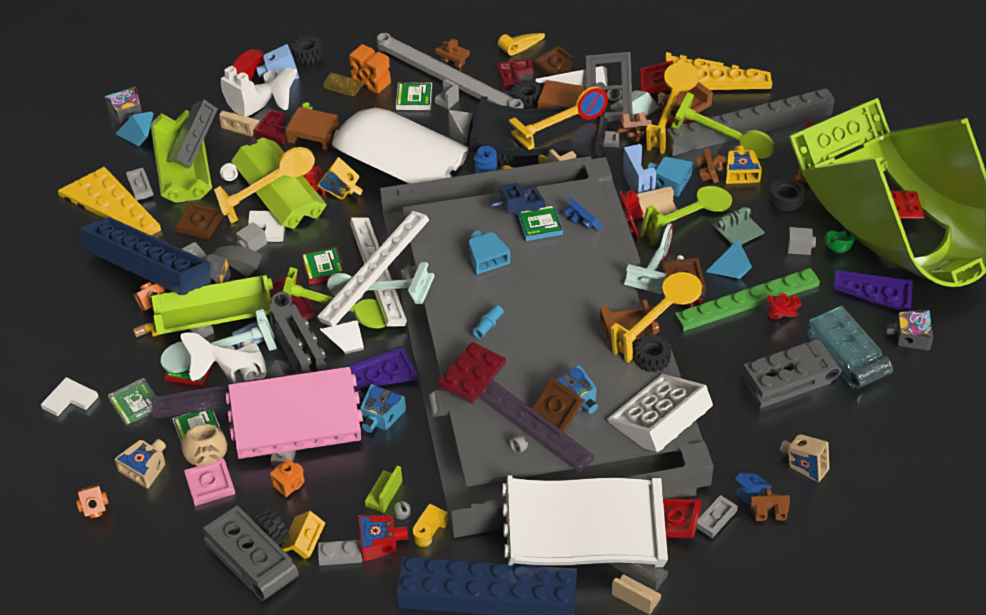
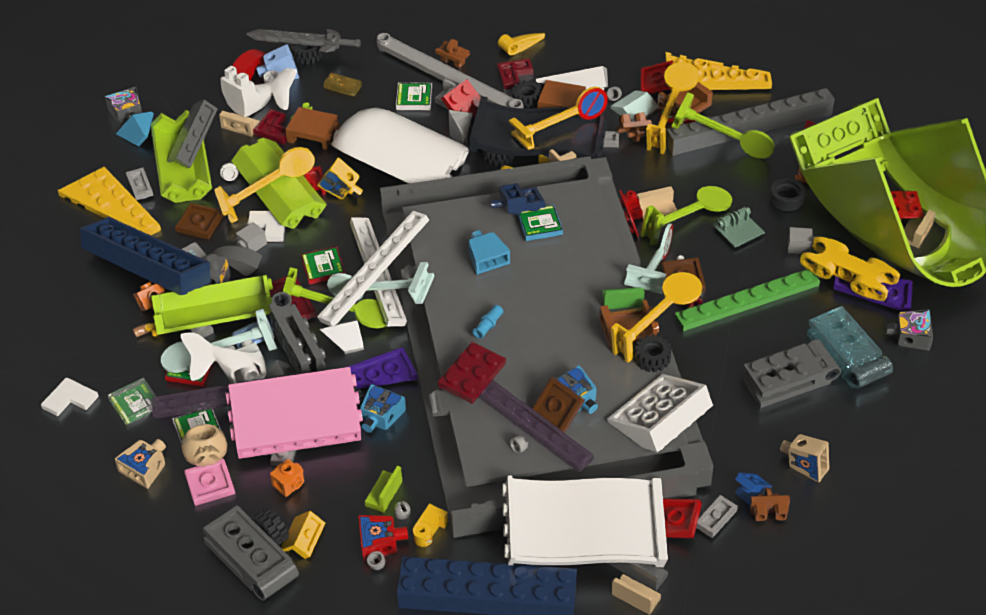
orange brick [76,484,109,518] -> none
light grey plate [318,540,362,566] -> none
orange brick [349,44,391,93] -> none
blue piece [474,146,497,174] -> none
reddish brown tile [533,46,574,76] -> none
blue plate [564,198,603,230] -> none
dark grey door [586,52,633,123] -> none
light blue panel [623,144,656,194] -> none
dark azure torso [647,157,693,196] -> none
dark orange hips [696,148,727,183] -> none
dark azure slope [706,240,752,279] -> none
yellow torso [726,146,762,184] -> none
red hips [766,293,802,320] -> none
green hair [824,231,855,253] -> none
none -> sword [247,29,361,52]
none -> light grey hinge [367,551,386,570]
none -> plate [441,79,481,117]
none -> bright green panel [602,287,645,309]
none -> yellow piece [800,237,900,301]
none -> tan panel [904,210,936,248]

